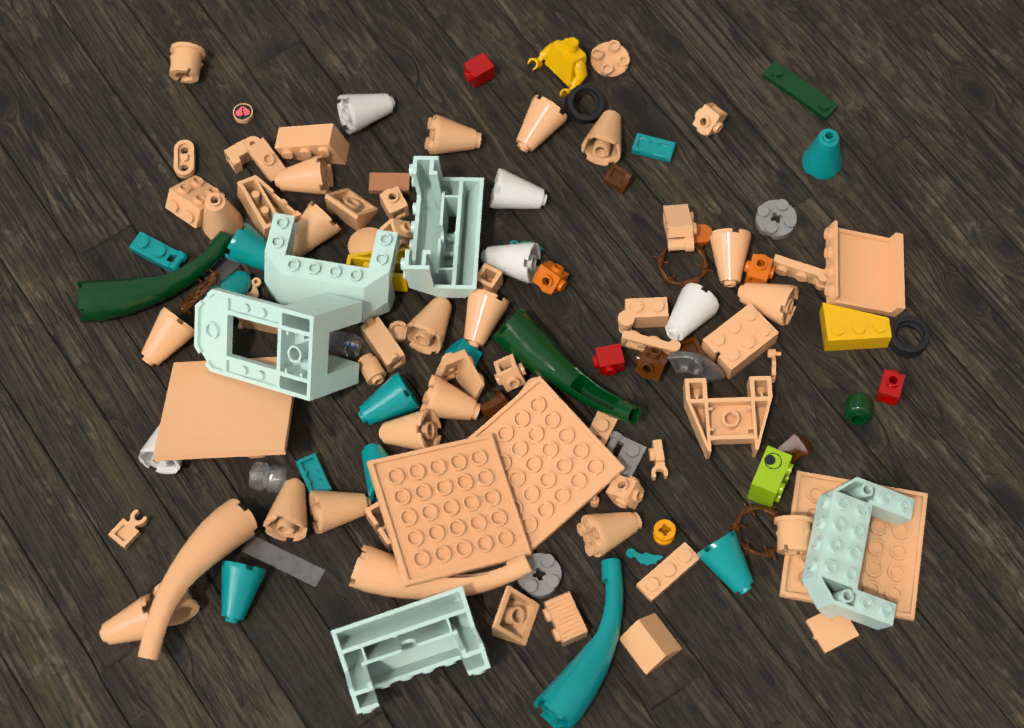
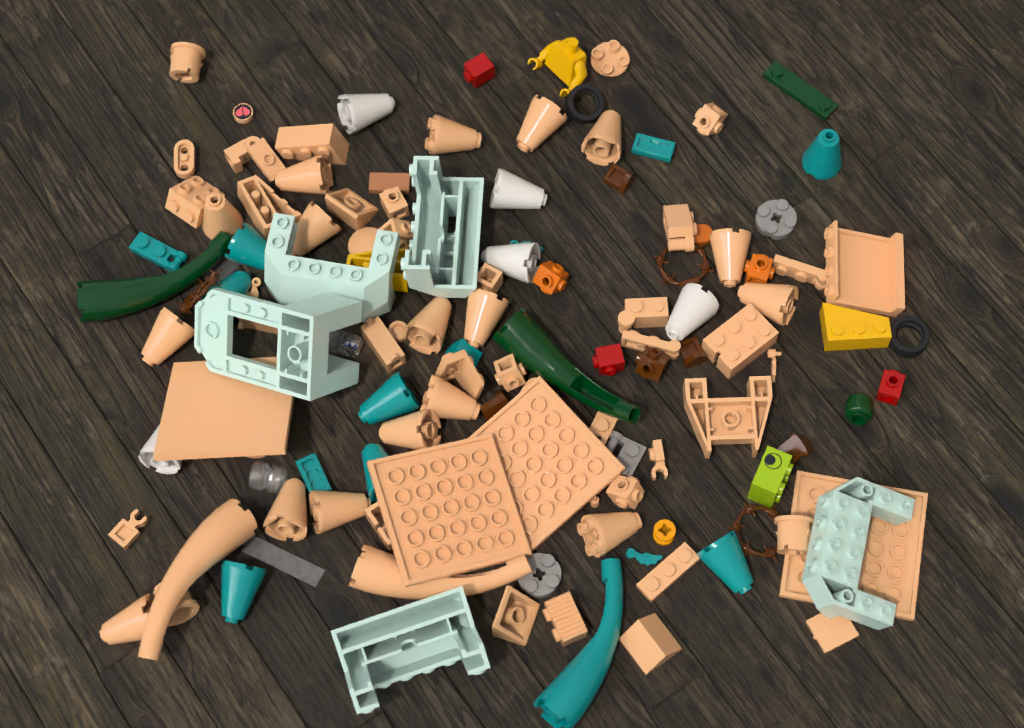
light nougat brick [358,353,386,386] -> none
flat silver tile [667,351,725,383] -> none

